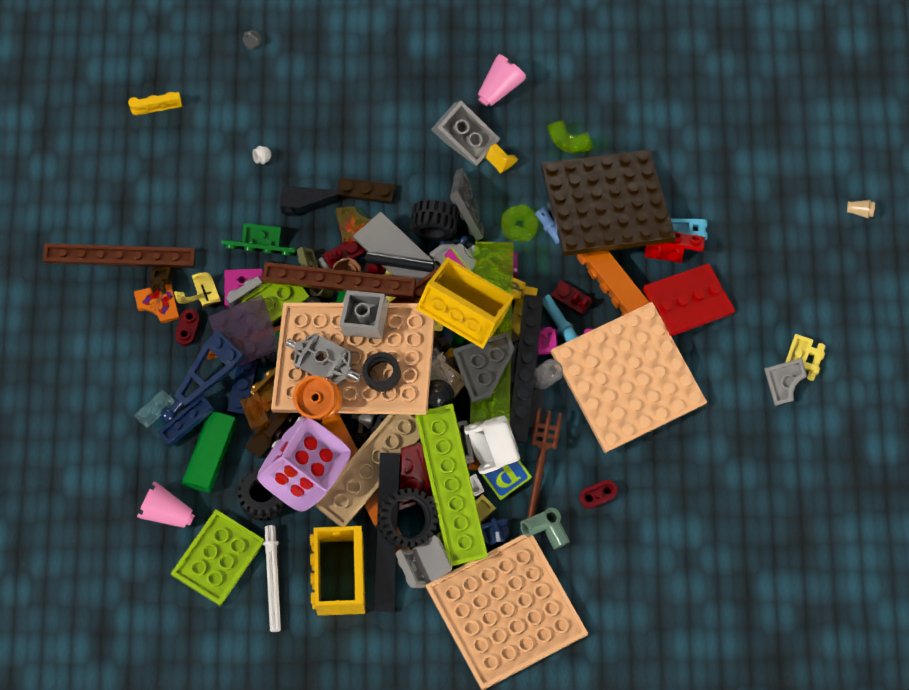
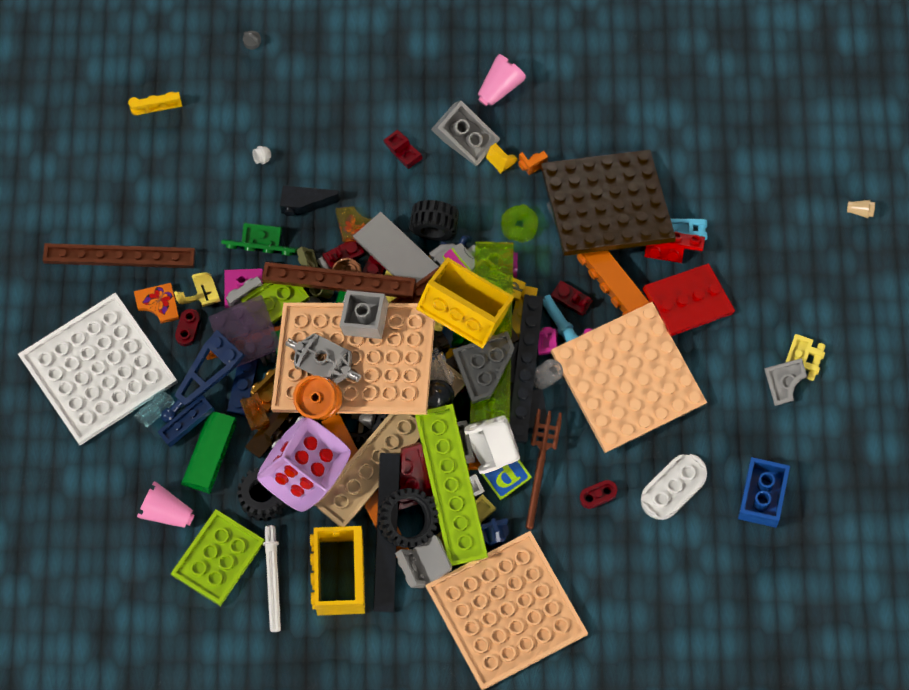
dark brown plate [150,266,173,294] -> none
dark brown plate [337,177,395,204] -> none
black tyre [362,352,401,392] -> none
black piece [365,252,435,273] -> none
dark grey plate [450,168,485,241] -> none
sand green piece [520,508,570,549] -> none
medium blue pin [535,207,560,245] -> none
clear neon green cylinder [547,120,593,154] -> none
none -> white plate [18,293,178,445]
none -> dark red slope [383,129,423,169]
none -> orange bracket [518,151,548,175]
none -> white tile [641,454,707,520]
none -> blue brick [738,457,790,528]

